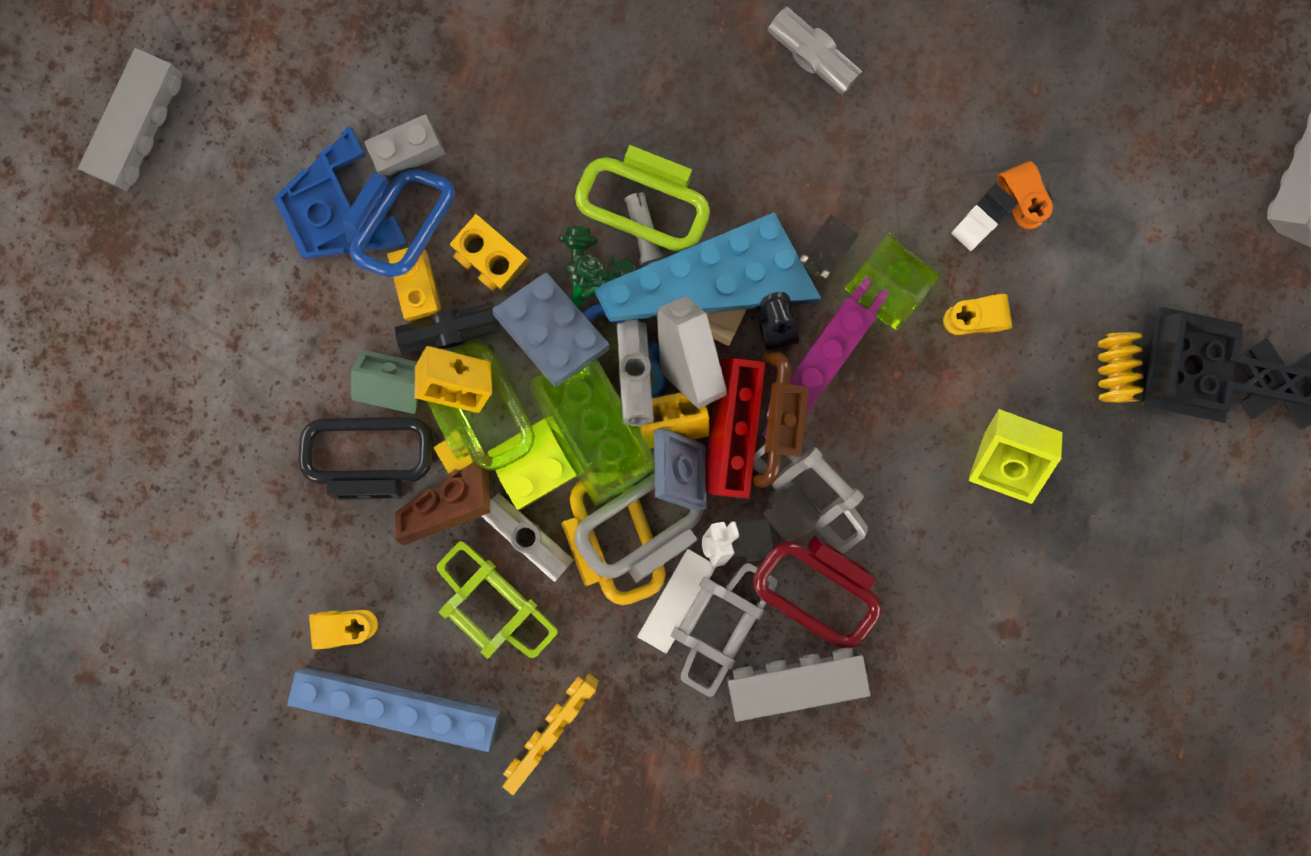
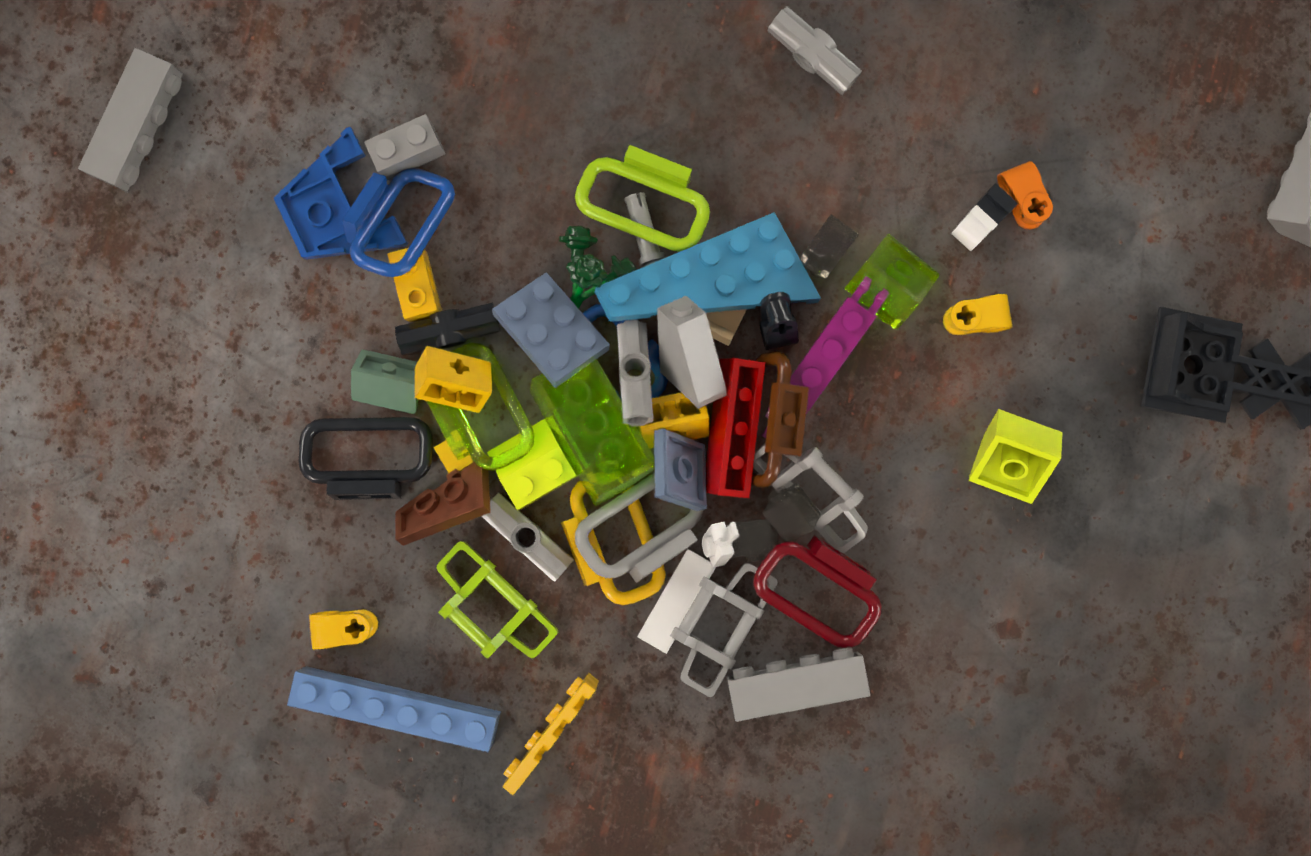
yellow brick [450,214,530,293] -> none
yellow piece [1098,332,1144,402] -> none

